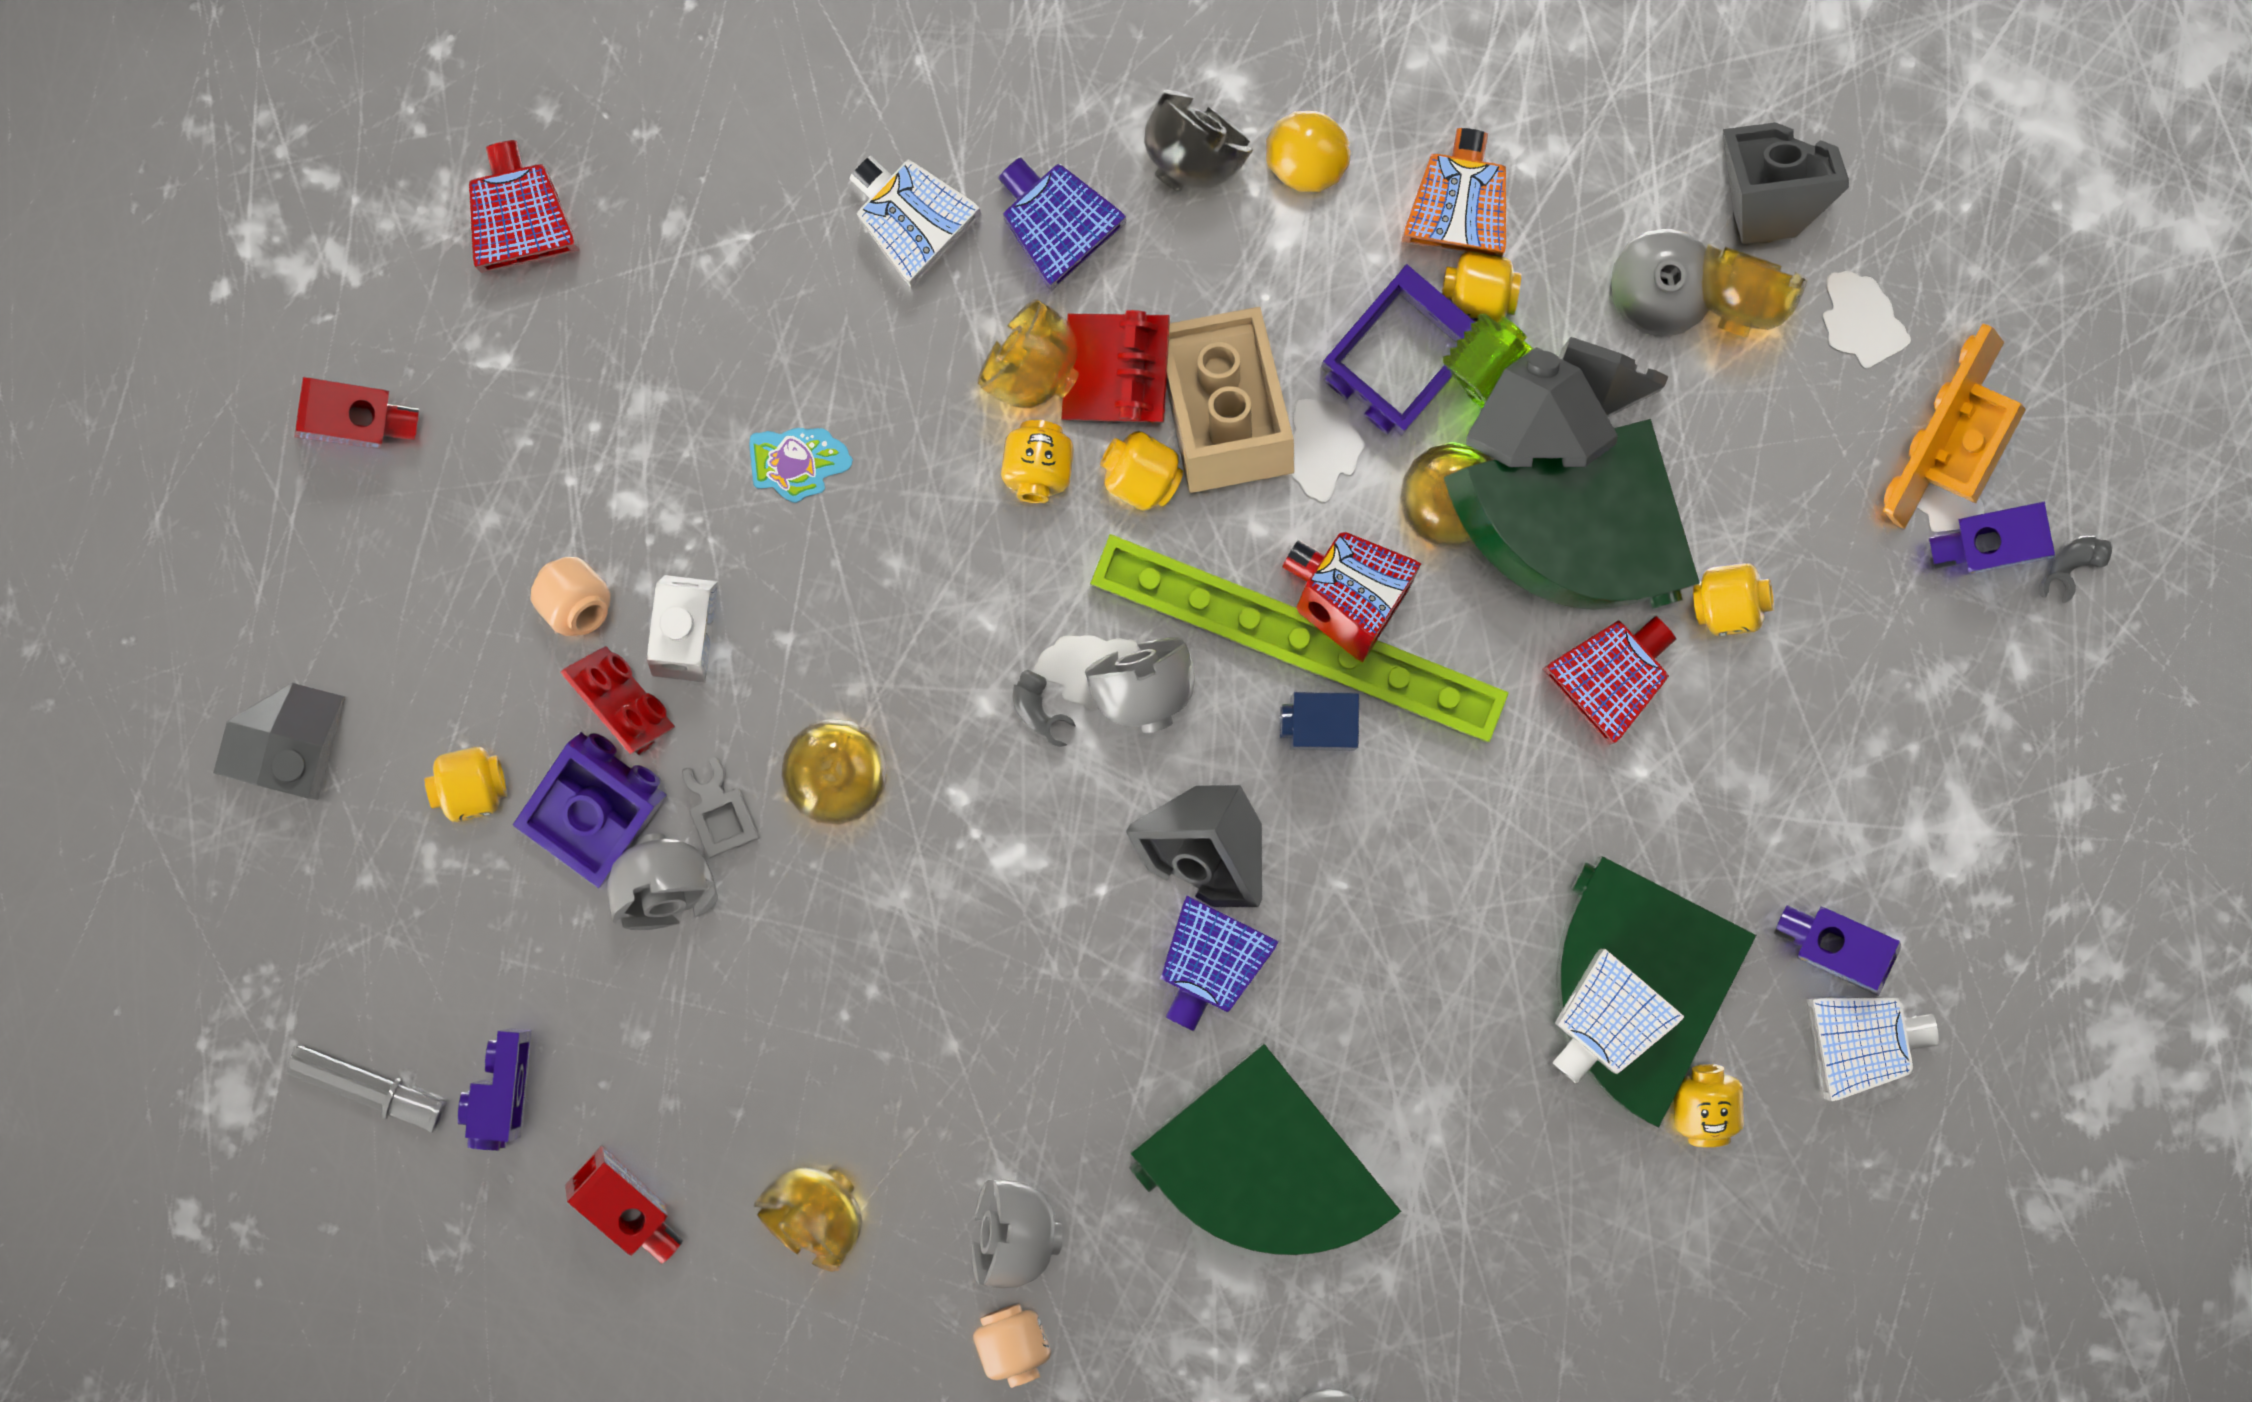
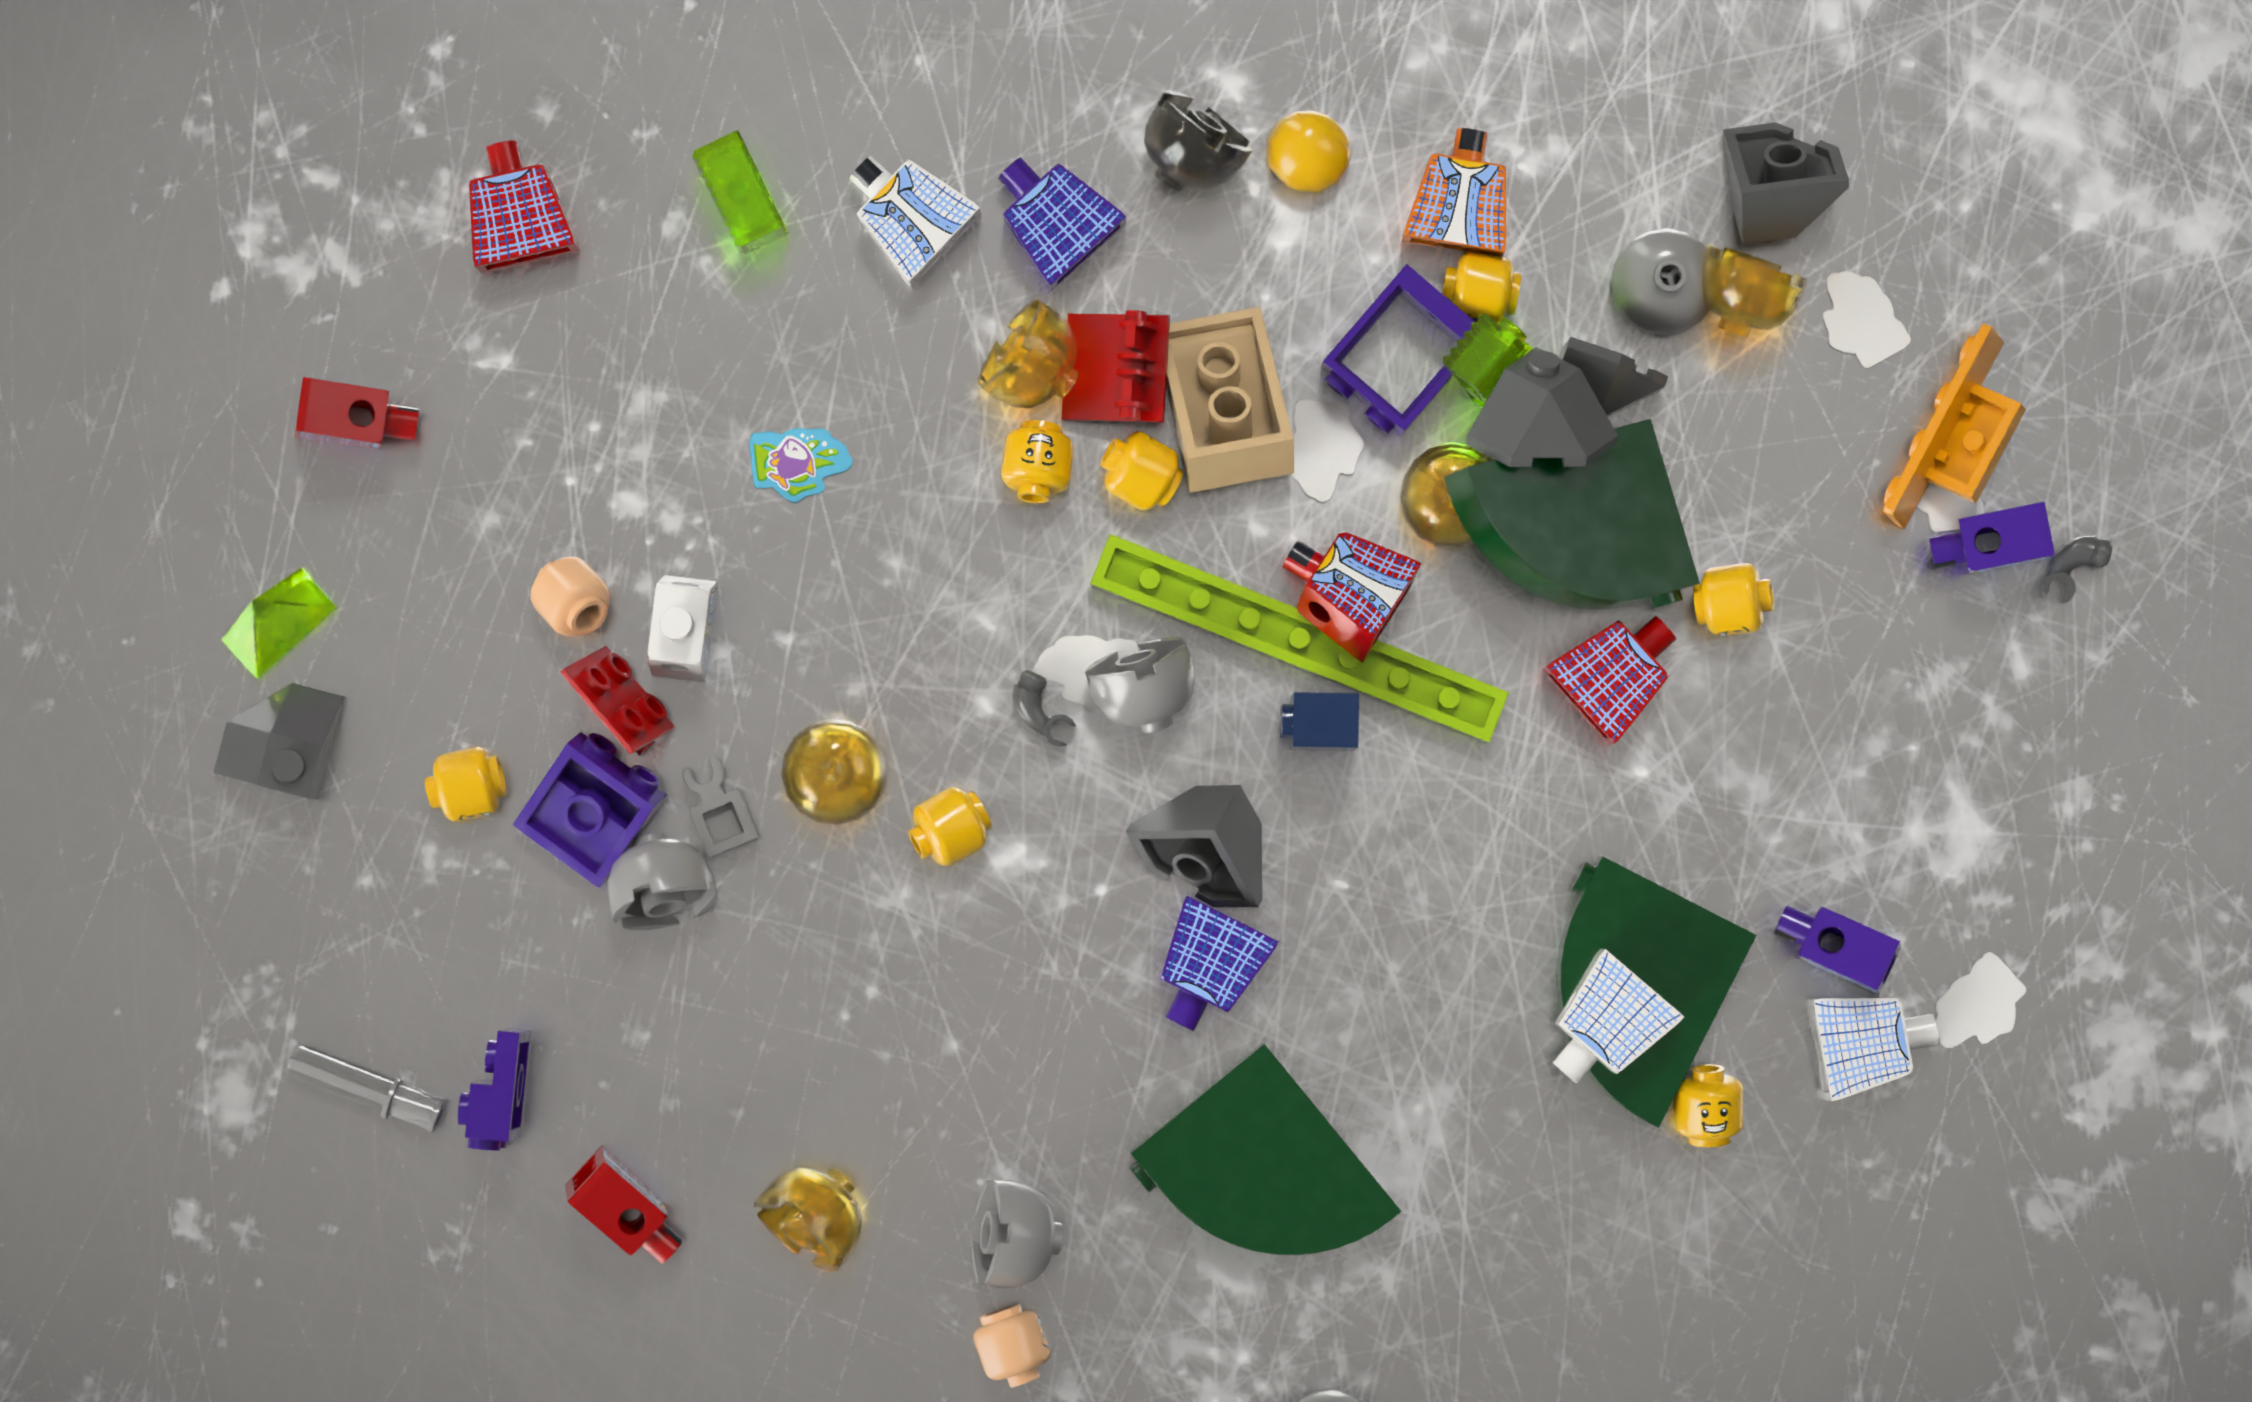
none -> clear neon green slope [221,568,338,679]
none -> clear neon green brick [692,130,788,255]
none -> yellow head [908,787,992,866]
none -> white sticker [1936,952,2026,1048]

